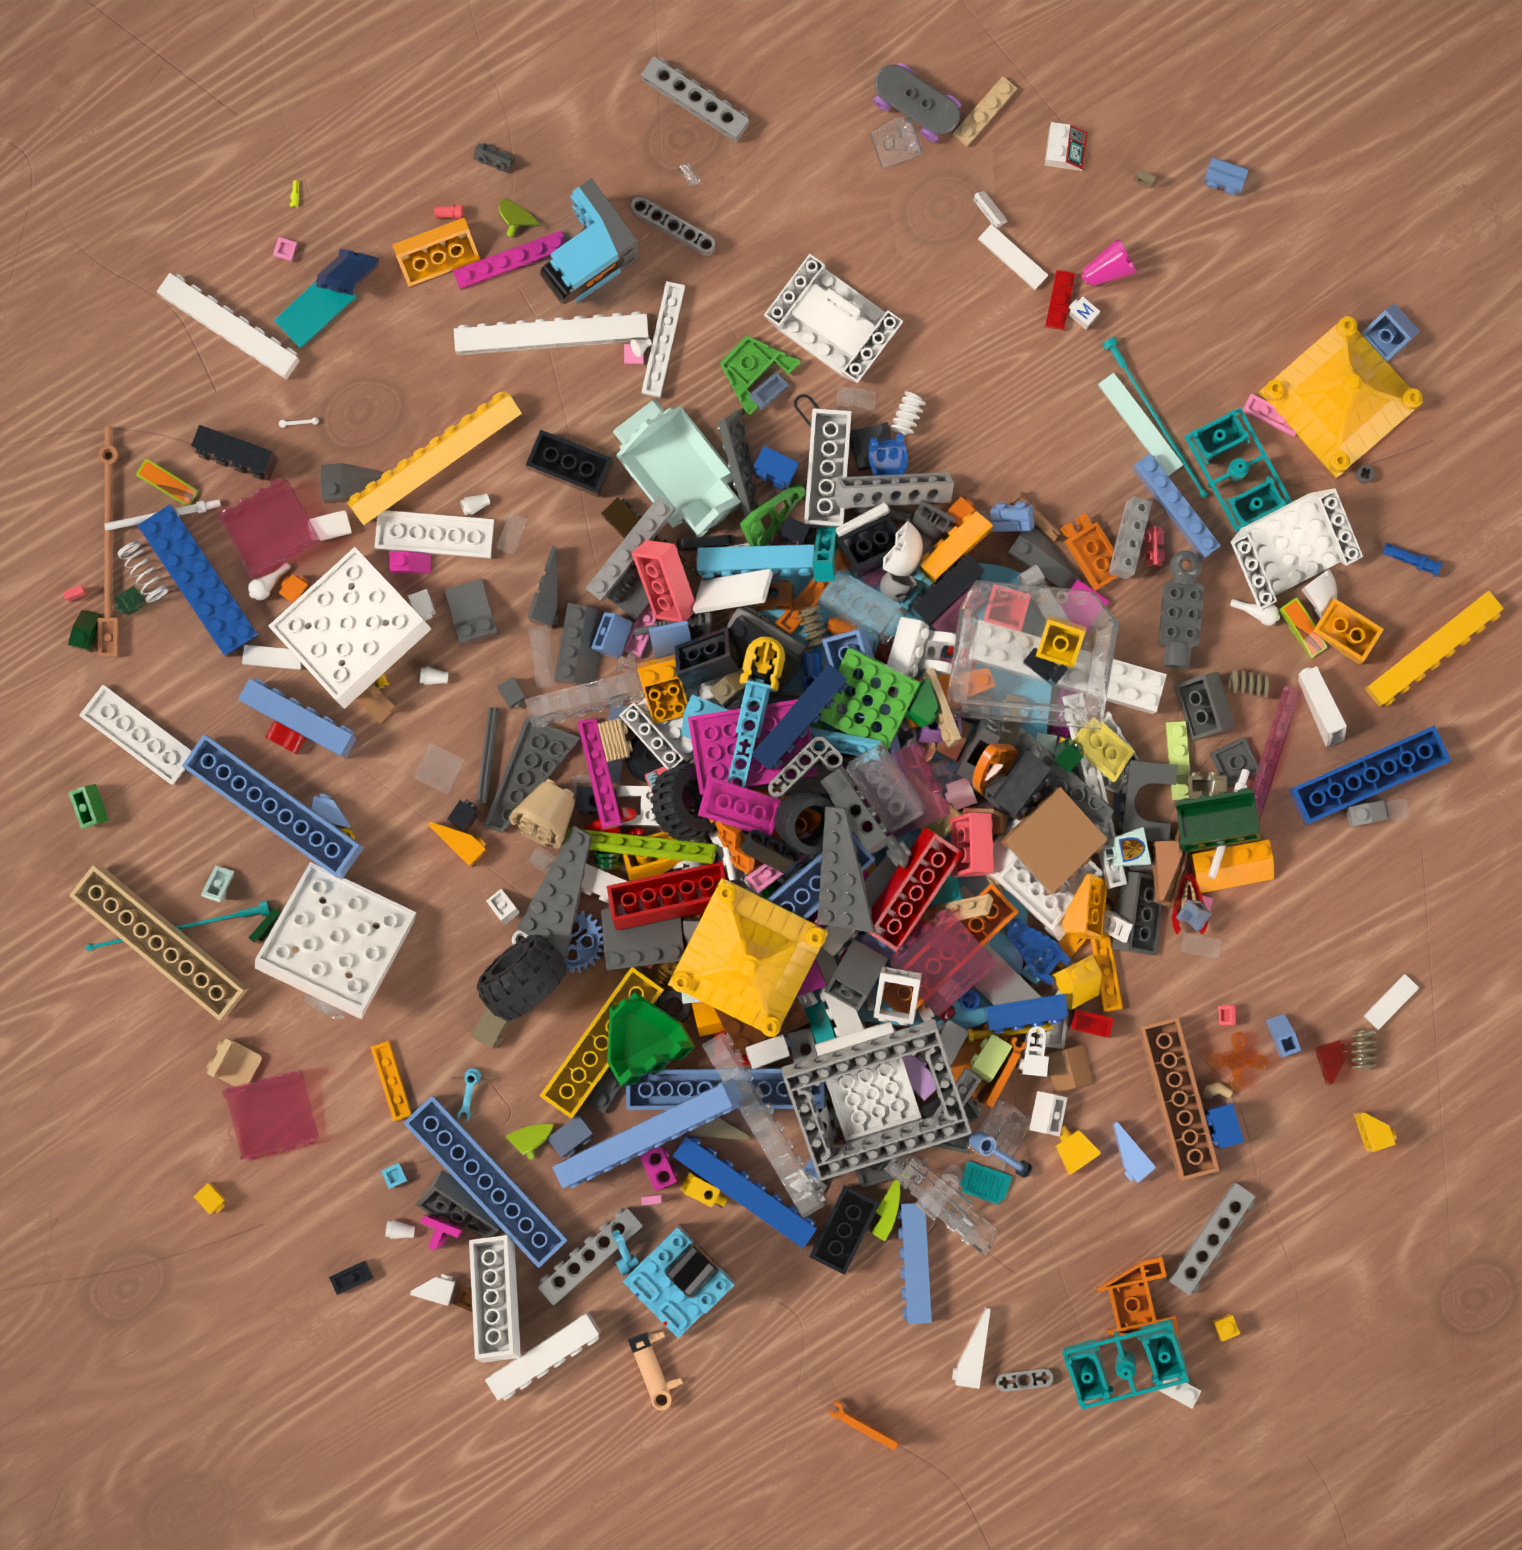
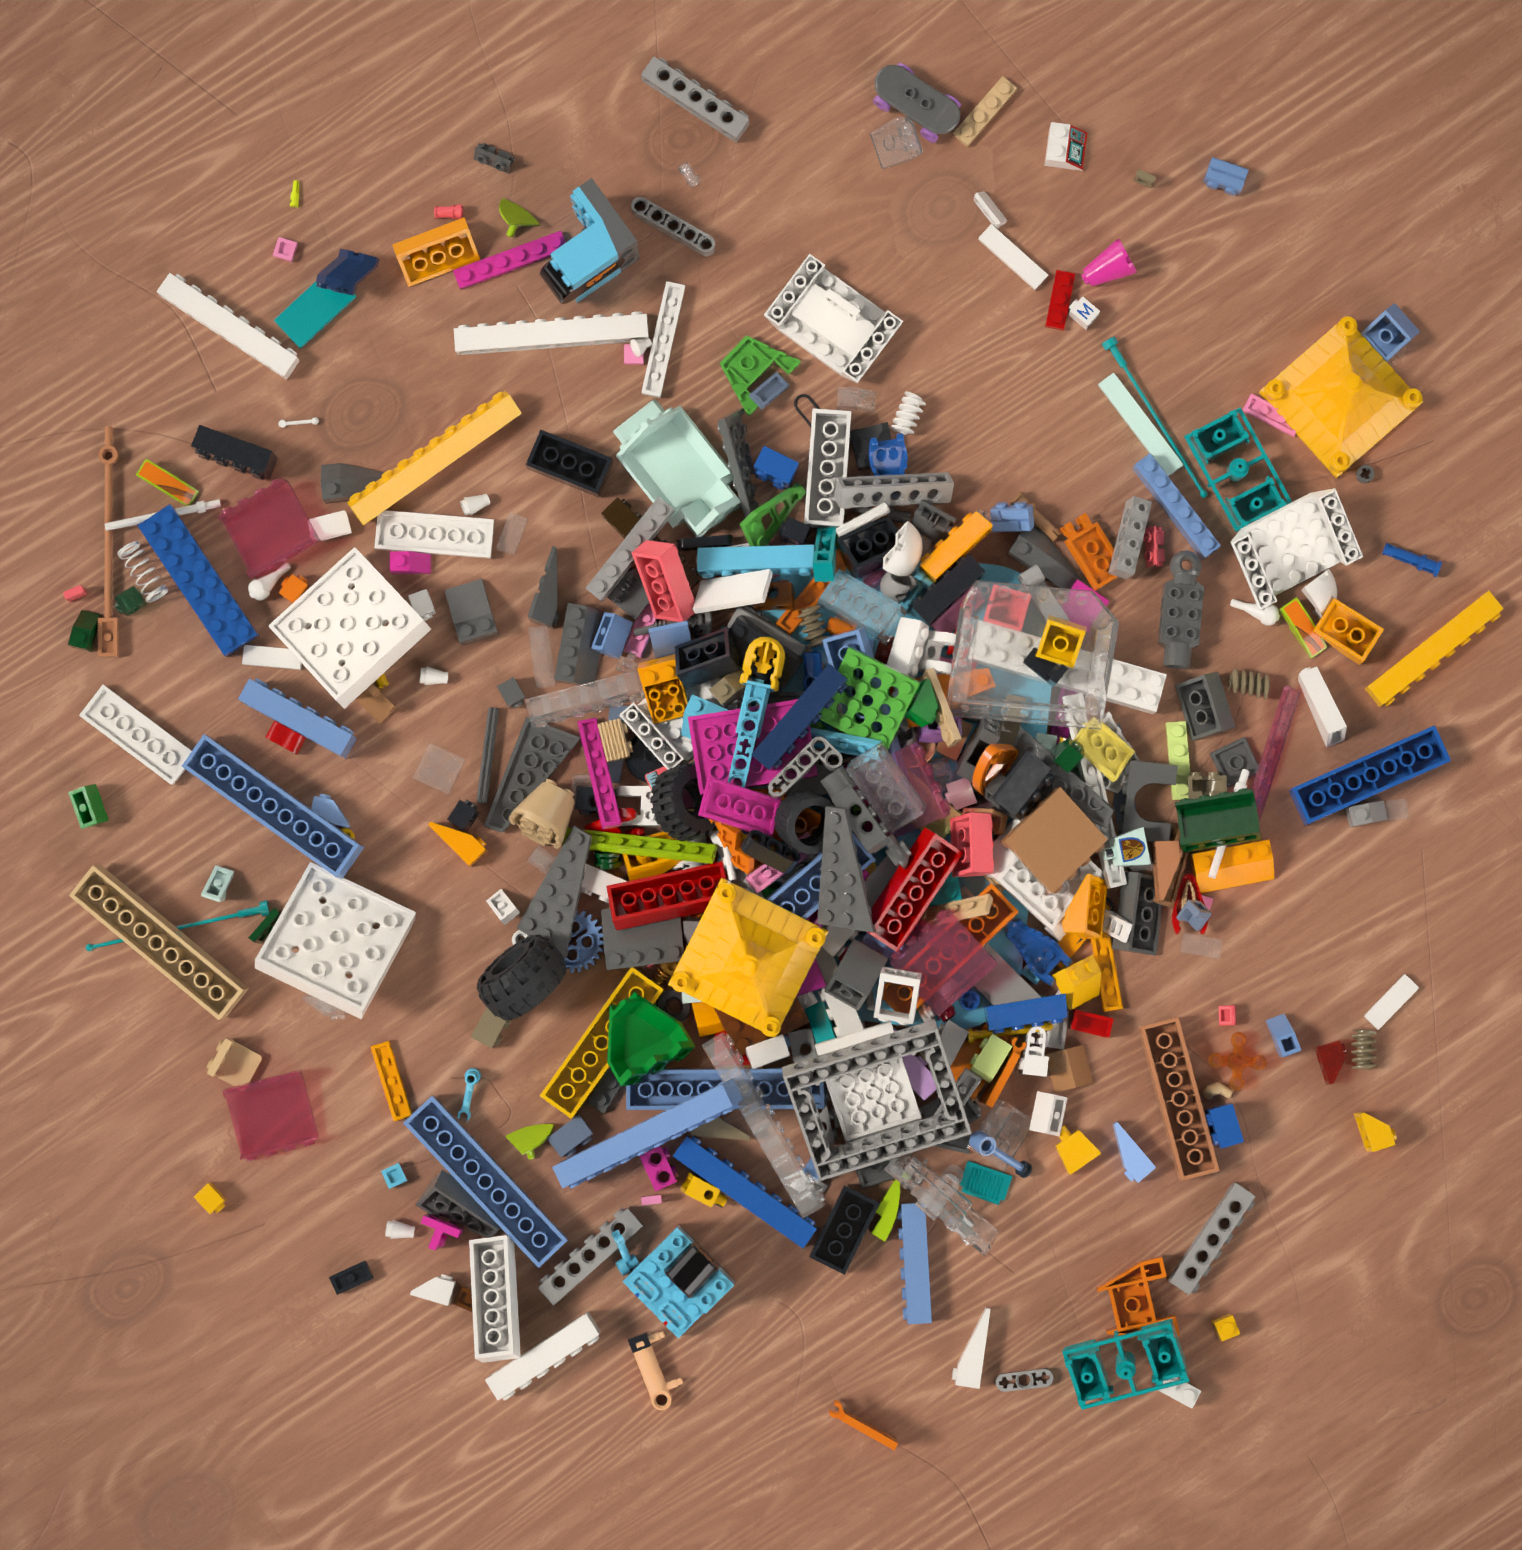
orange brick [946,497,975,528] -> none

